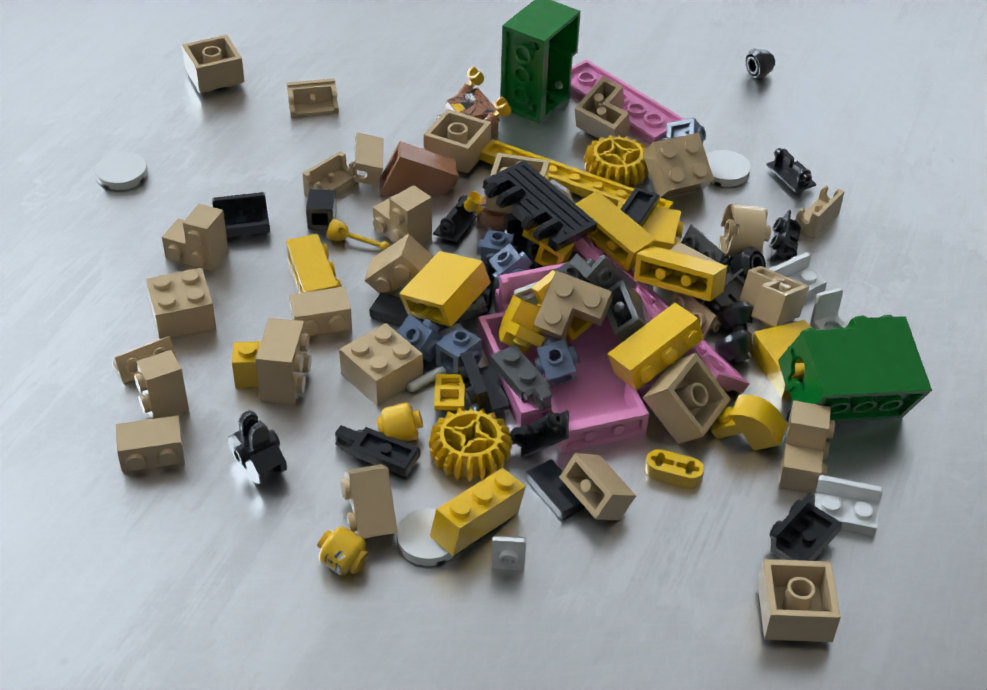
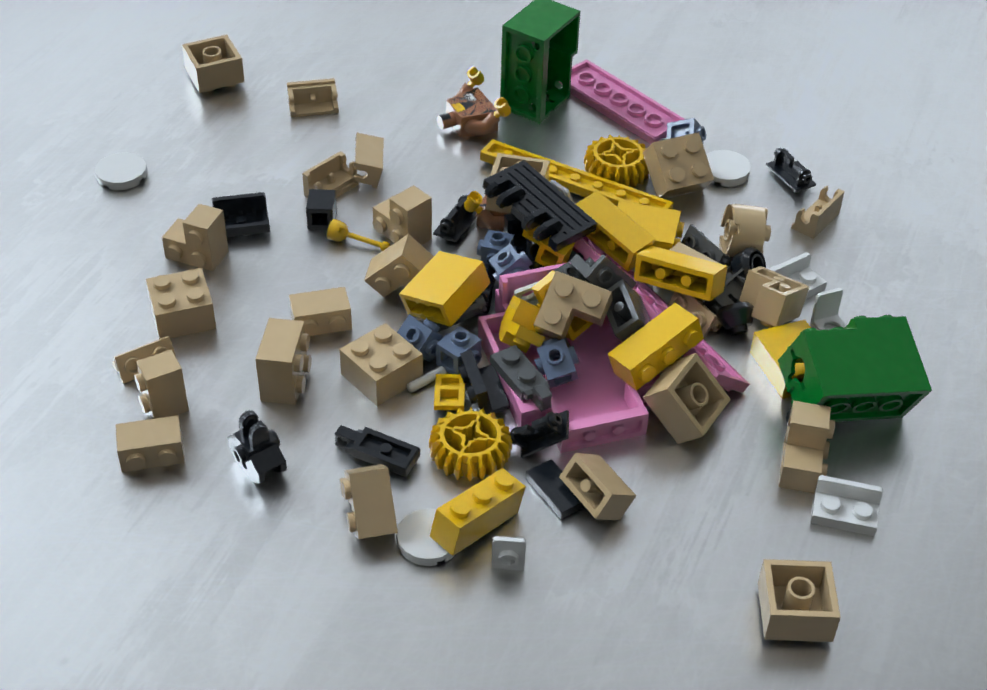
yellow brick [232,341,261,388] -> none
yellow brick [286,234,342,293] -> none
yellow head [317,526,368,576] -> none
black tile [369,292,424,325] -> none
yellow head [377,402,424,443] -> none
nougat slope [380,141,459,196] -> none
tan brick [423,109,491,173] -> none
tan brick [574,76,630,139] -> none
black tile [620,188,660,227] -> none
yellow beam [645,449,704,488] -> none
yellow brick [711,395,788,451] -> none
black cone [715,329,753,365] -> none
black cone [745,48,775,80] -> none
black hinge [769,210,801,261] -> none
black bracket [769,492,842,561] -> none

